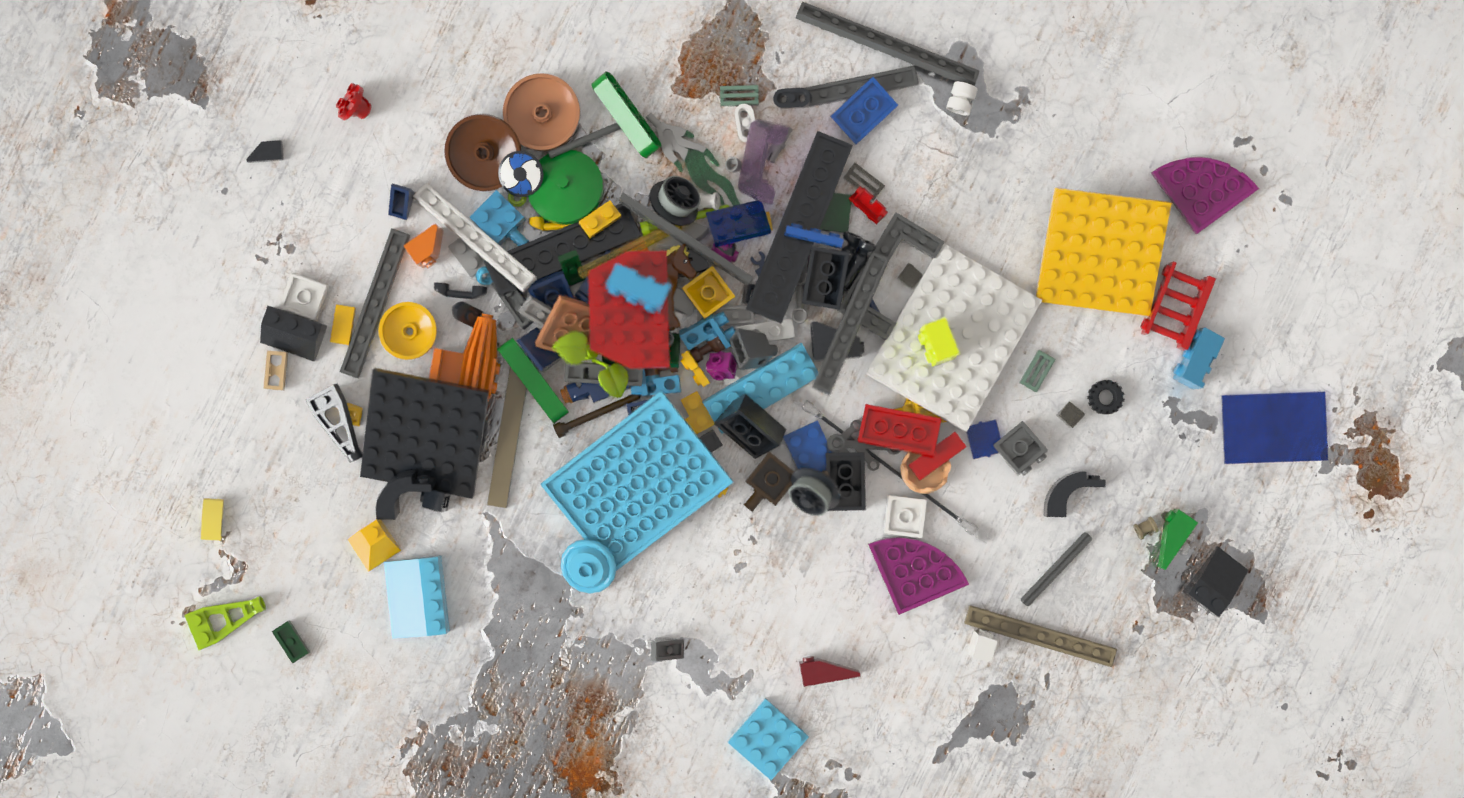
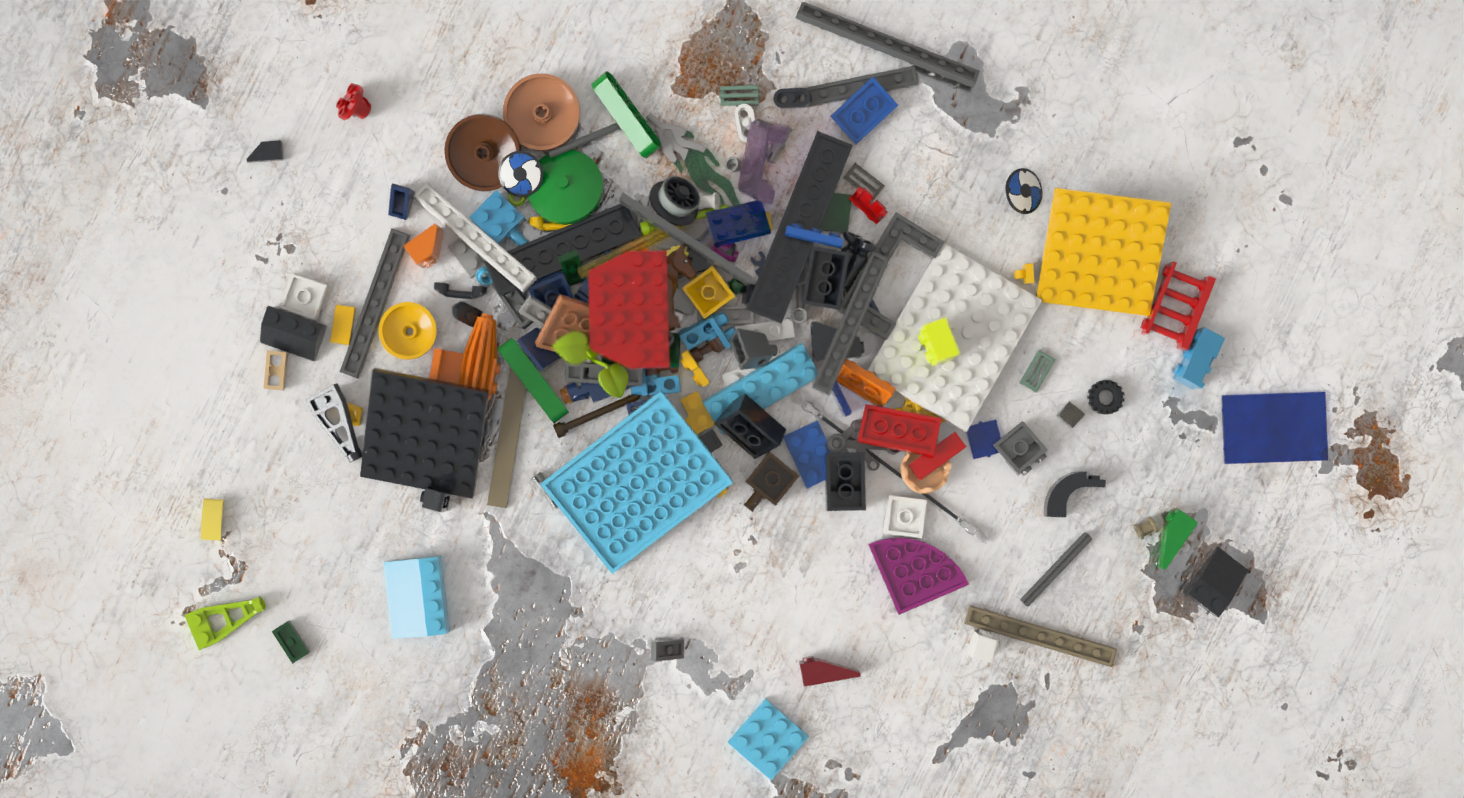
yellow slope [348,519,401,572] -> none
black arch [376,470,436,520] -> none
medium azure piece [561,539,616,594] -> none
yellow plate [579,200,621,239] -> none
dark azure wedge [606,264,671,313] -> none
magenta brick [706,351,738,381] -> none
black piece [789,468,841,516] -> none
clear smoke slope [896,263,923,290] -> none
white wheel [946,81,978,116] -> none
magenta plate [1151,157,1259,234] -> none
none -> light grey pin [531,472,558,510]
none -> dark green plate [727,277,745,294]
none -> clear blue tile [831,381,852,417]
none -> orange plate [836,359,896,407]
none -> shield [1005,168,1042,214]
none -> yellow tile [1014,263,1034,285]

